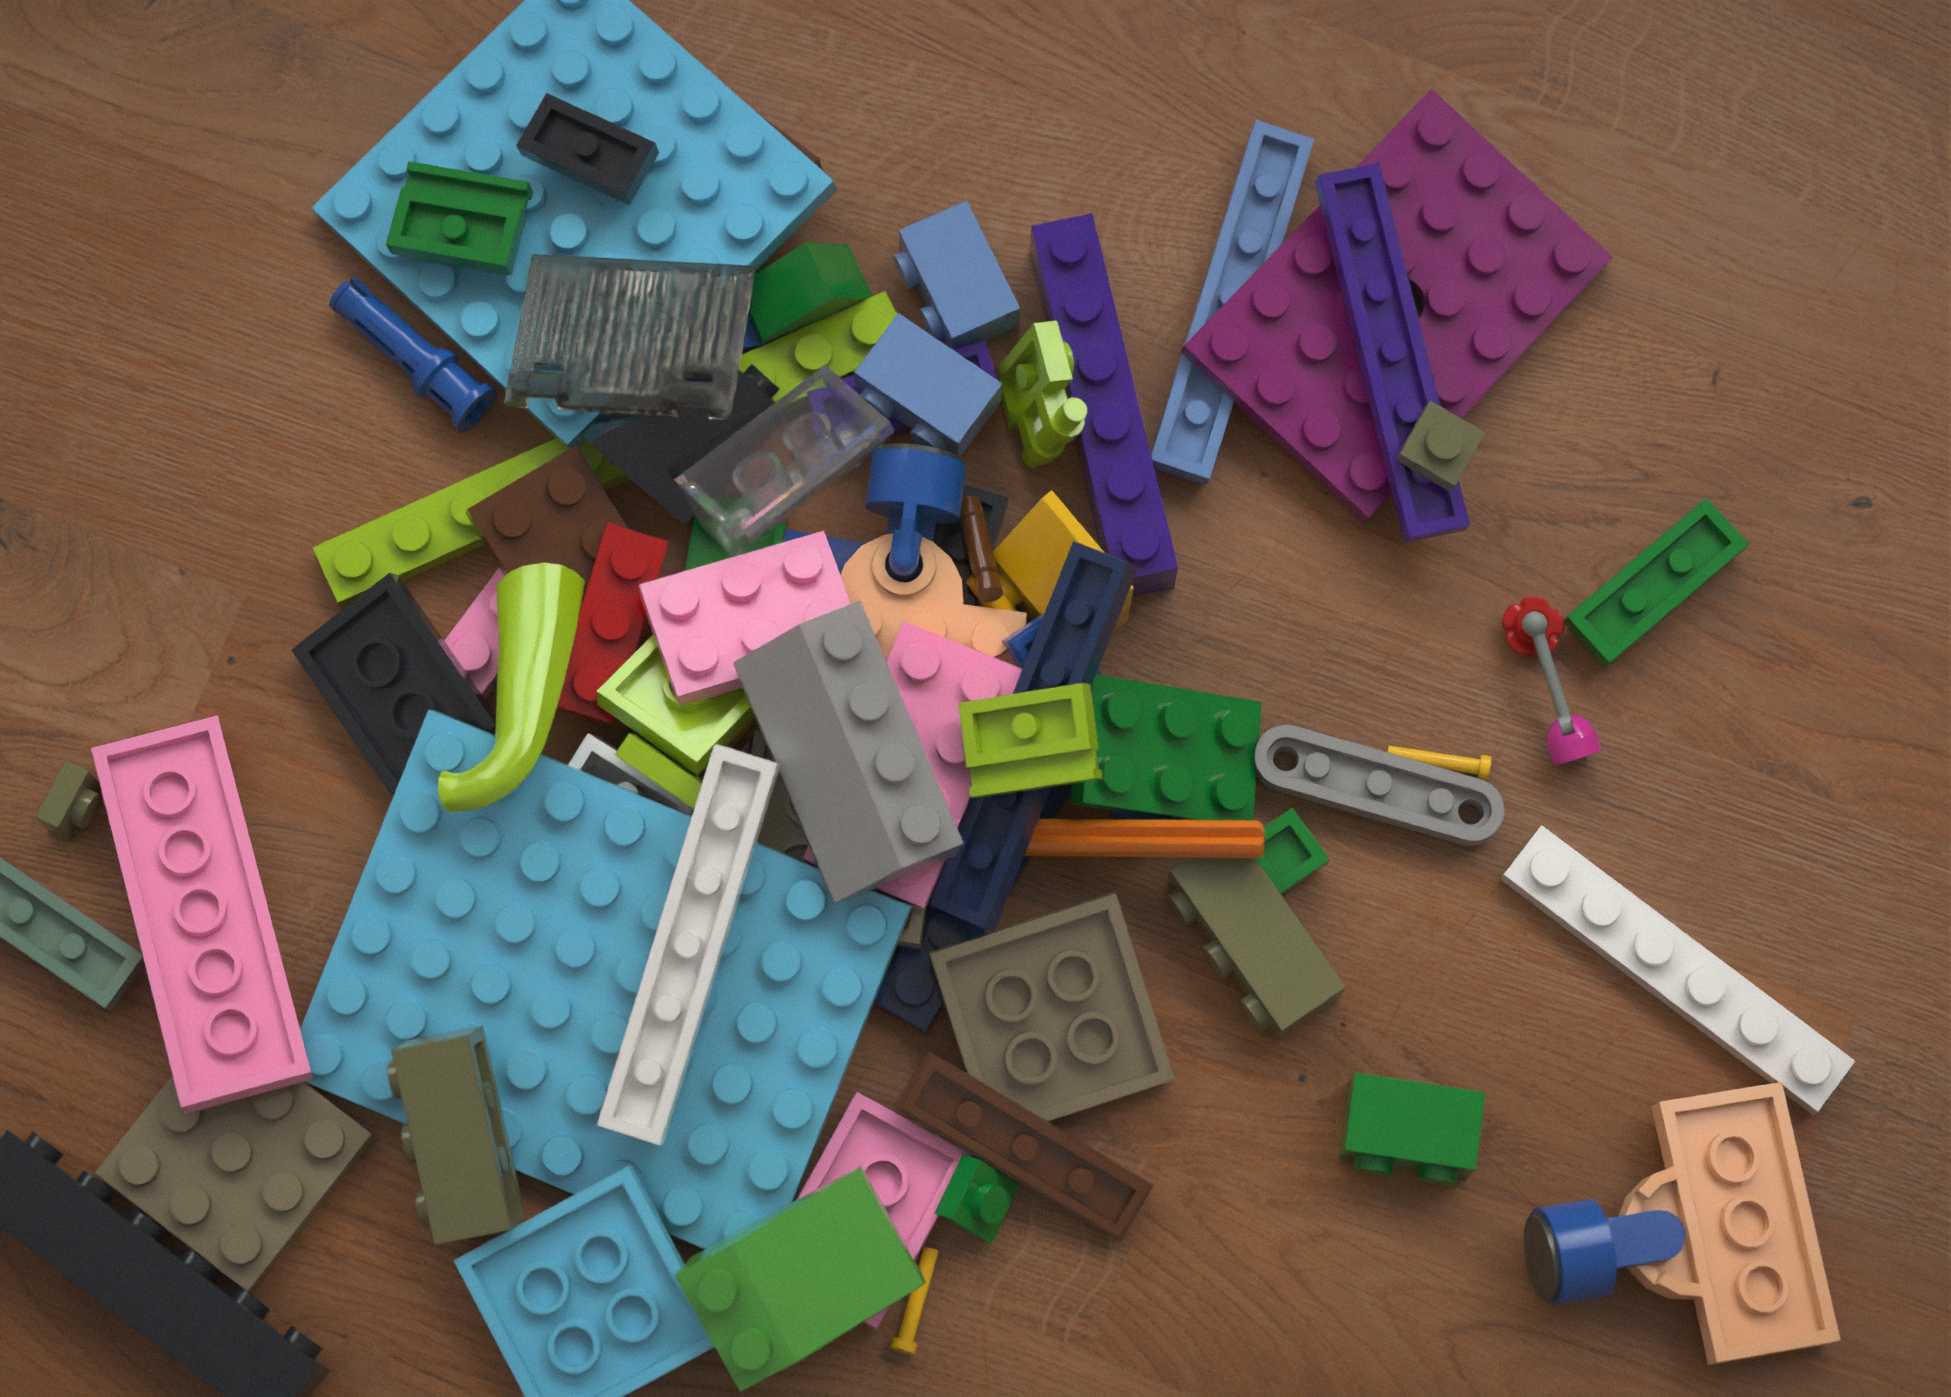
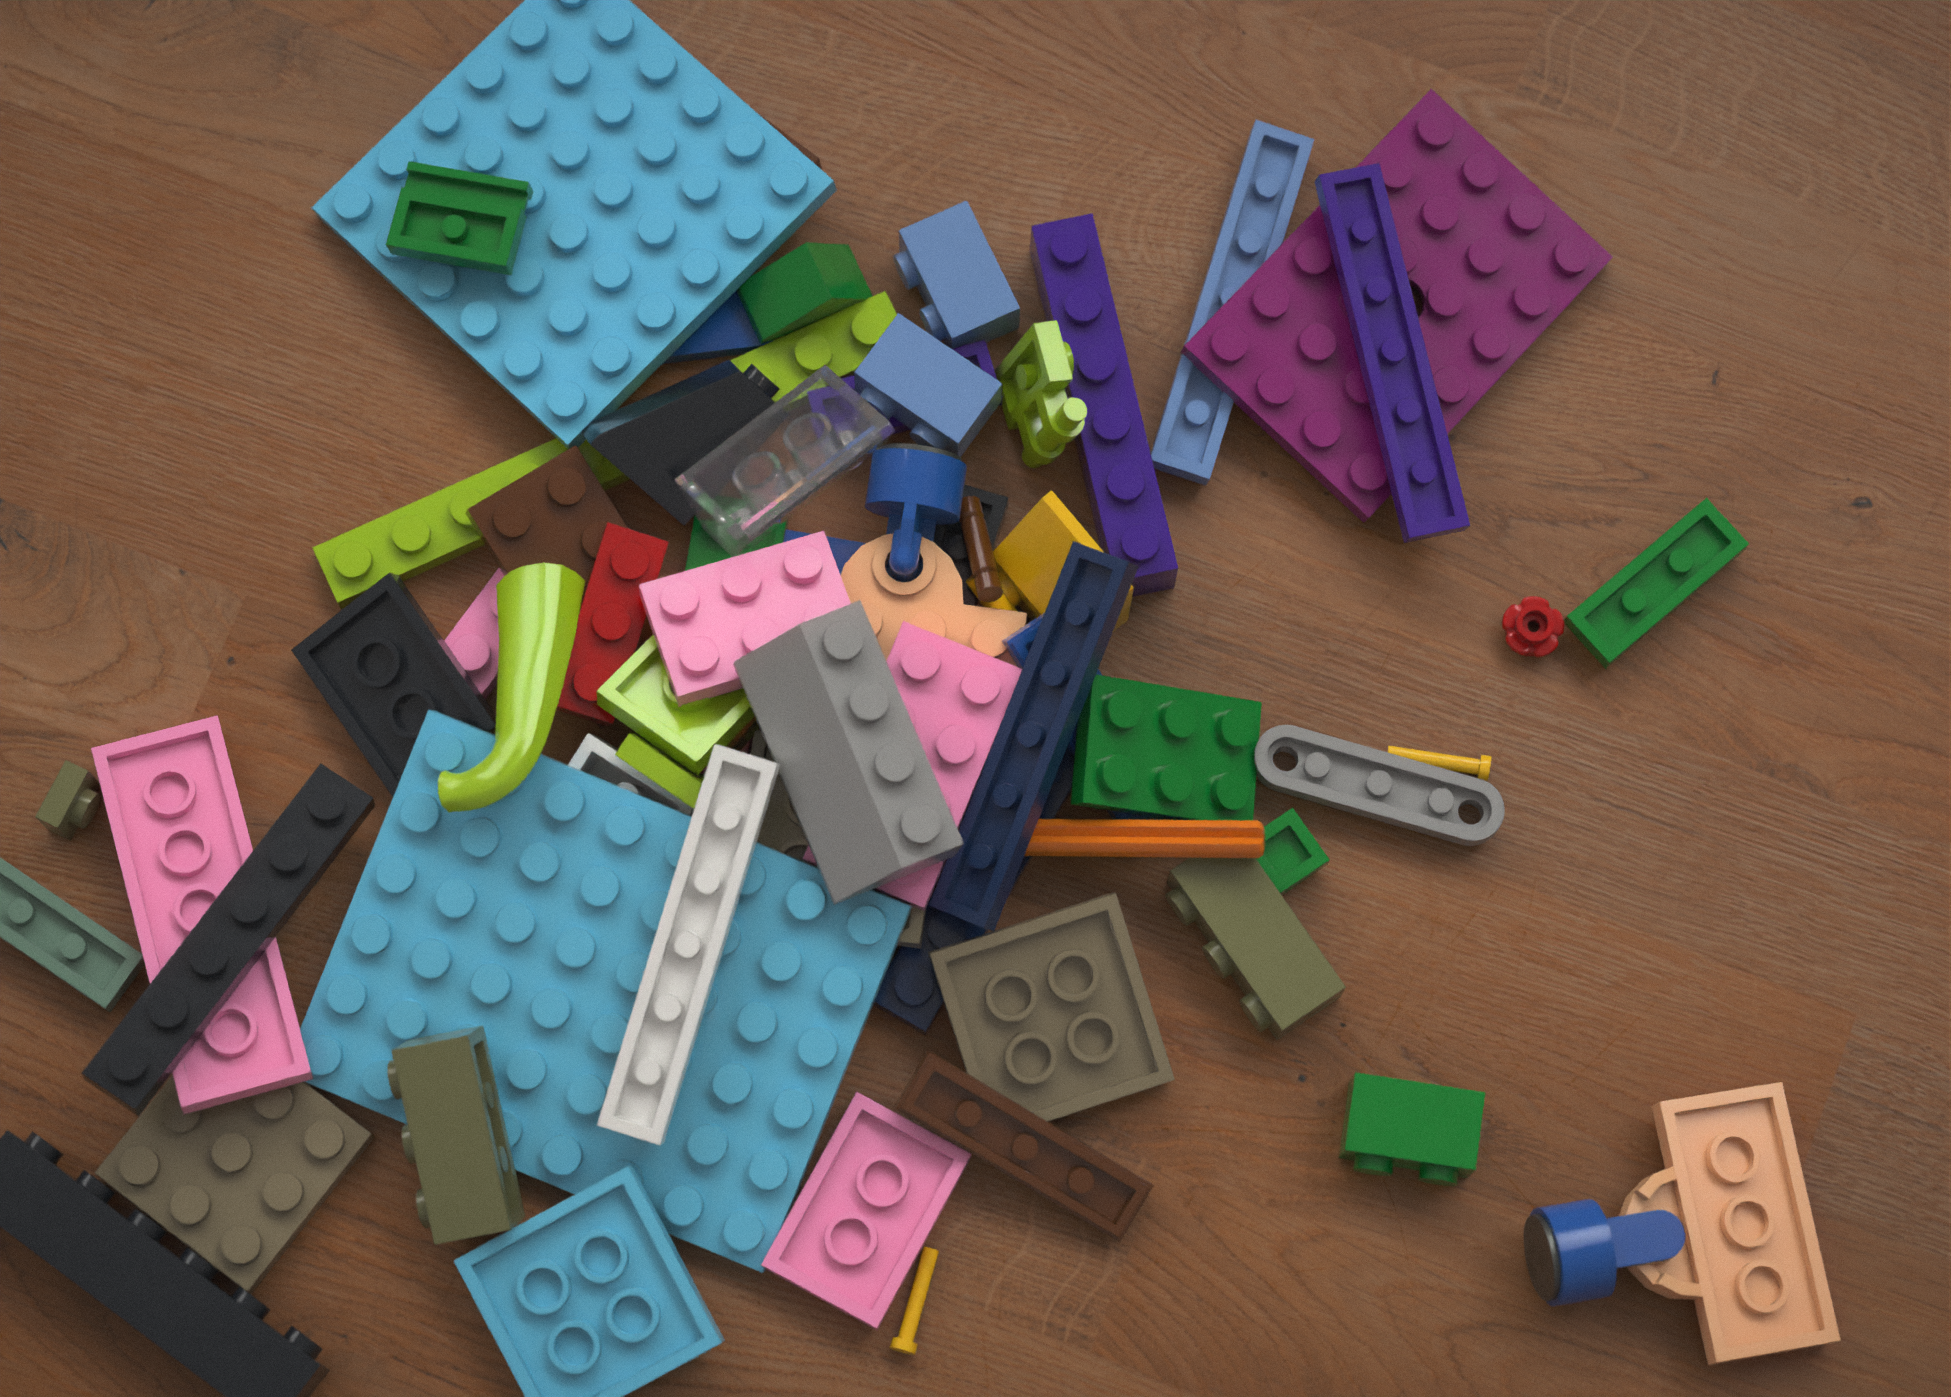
blue pin [329,277,497,432] -> none
clear smoke window [504,254,756,420] -> none
black plate [516,93,659,205] -> none
bright green slope [675,1166,926,1392] -> none
green plate [935,1154,1020,1244] -> none
lime plate [958,683,1103,798] -> none
olive plate [1395,401,1485,492] -> none
white plate [1500,825,1855,1115] -> none
hinge [1522,611,1602,766] -> none
none -> black plate [82,763,375,1117]

